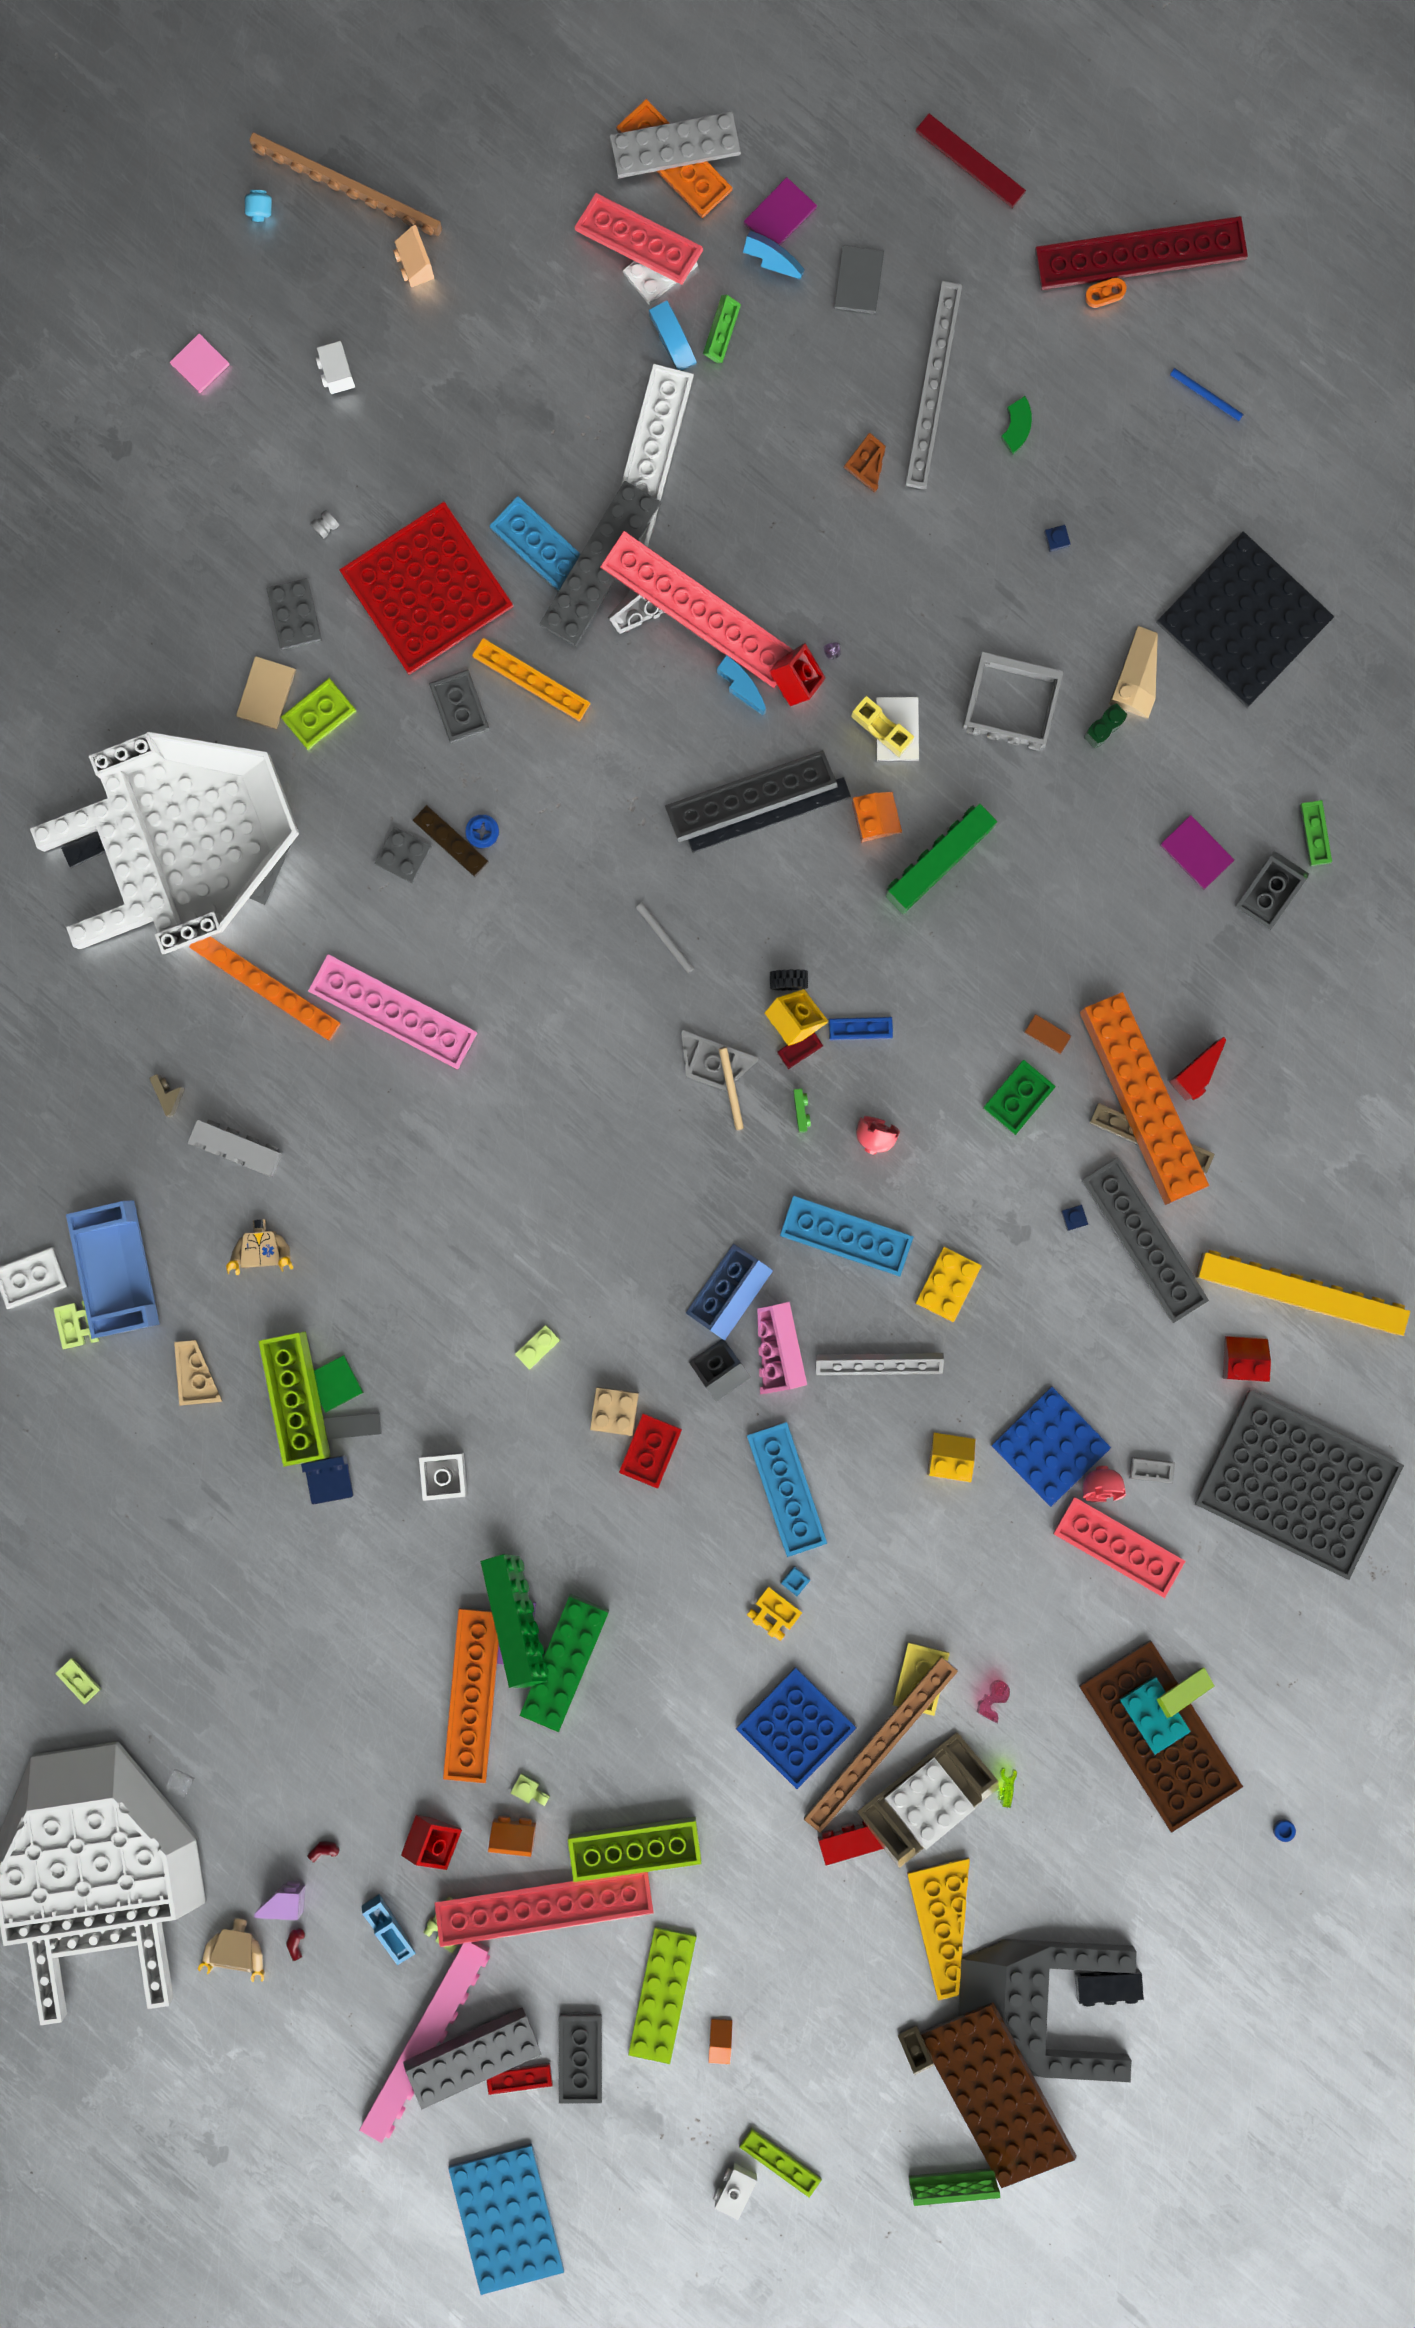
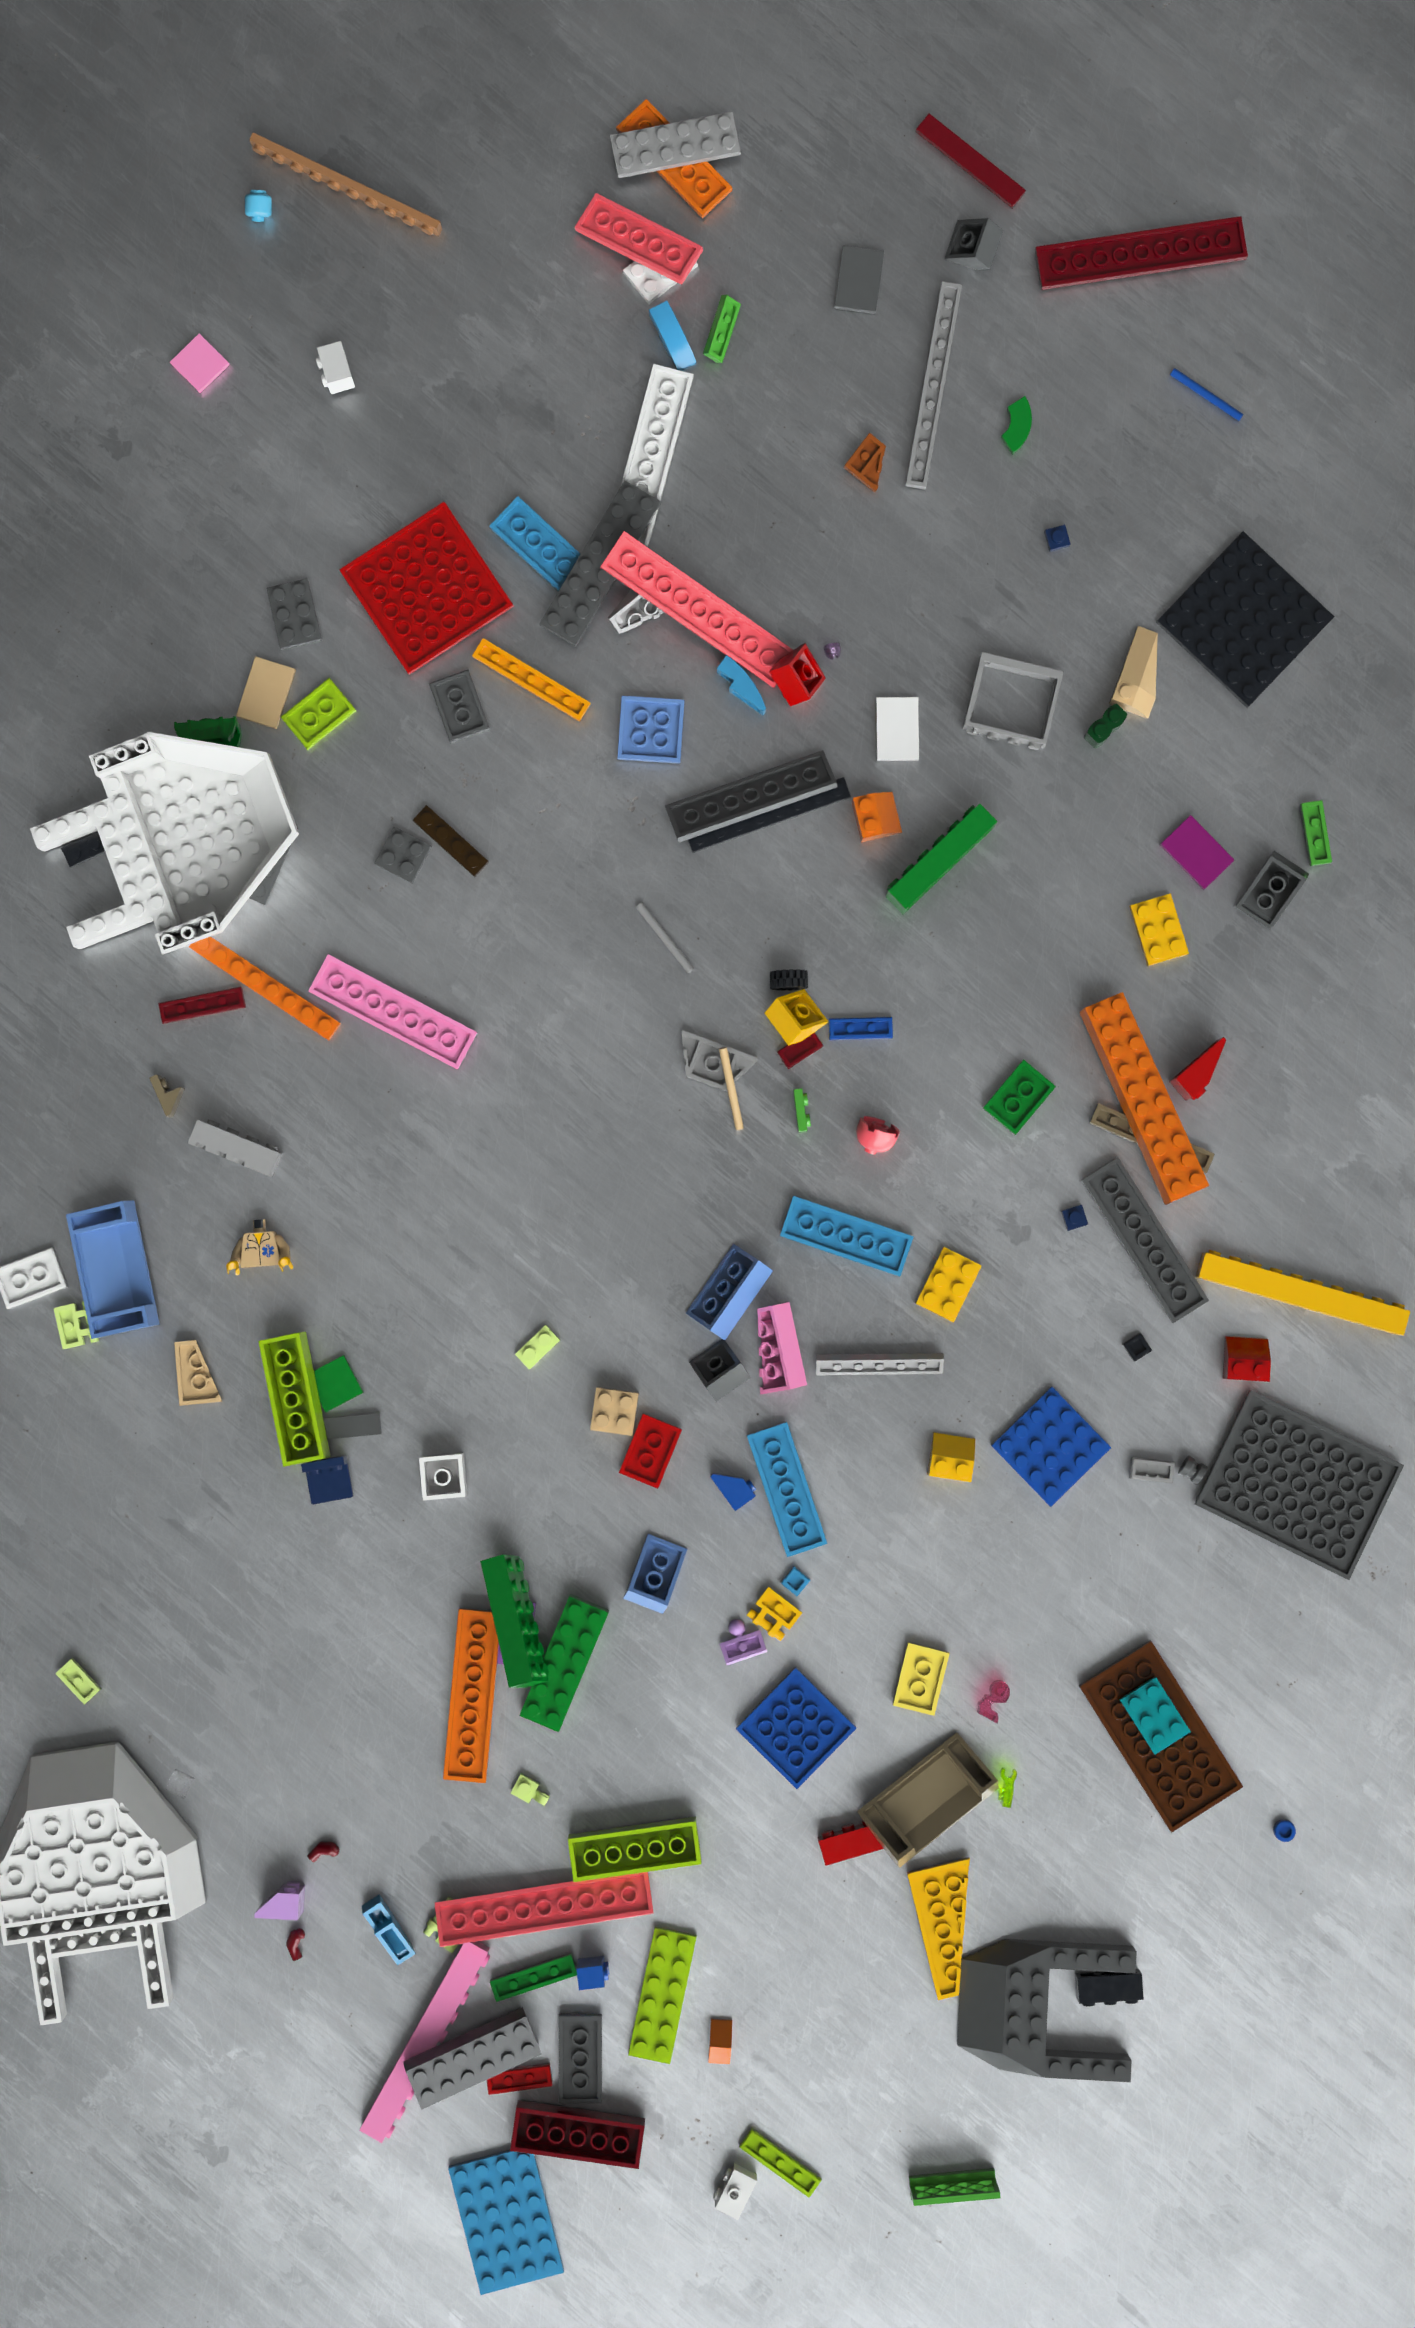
tan torso [198,1919,265,1982] -> none
light grey wheel [310,510,339,539] -> none
light nougat slope [393,225,434,287] -> none
red slope [401,1815,462,1870] -> none
blue gear [465,815,499,848] -> none
orange slope [488,1816,536,1857] -> none
dark azure slope [743,231,805,279] -> none
magenta tile [744,177,817,245] -> none
medium nougat plate [804,1656,958,1833] -> none
light yellow arch [851,696,914,757] -> none
white plate [884,1758,975,1850] -> none
dark tan slope [898,2026,934,2075] -> none
reddish brown plate [921,2002,1077,2188] -> none
dark orange tile [1024,1014,1071,1054] -> none
coral plate [1053,1497,1186,1598] -> none
coral cylinder [1083,1466,1126,1502] -> none
orange plate [1085,278,1127,308] -> none
lime tile [1156,1668,1215,1718] -> none
none -> dark red tile [158,987,246,1024]
none -> green piece [174,716,242,747]
none -> green plate [490,1953,577,2002]
none -> dark red brick [510,2100,645,2169]
none -> blue brick [576,1956,610,1990]
none -> medium blue plate [617,696,685,764]
none -> medium blue slope [623,1534,687,1614]
none -> blue slope [710,1473,757,1511]
none -> lavender plate [720,1619,767,1665]
none -> dark grey slope [945,218,1003,270]
none -> black tile [1122,1333,1152,1362]
none -> yellow plate [1129,893,1189,966]
none -> dark grey wheel [1178,1456,1208,1484]

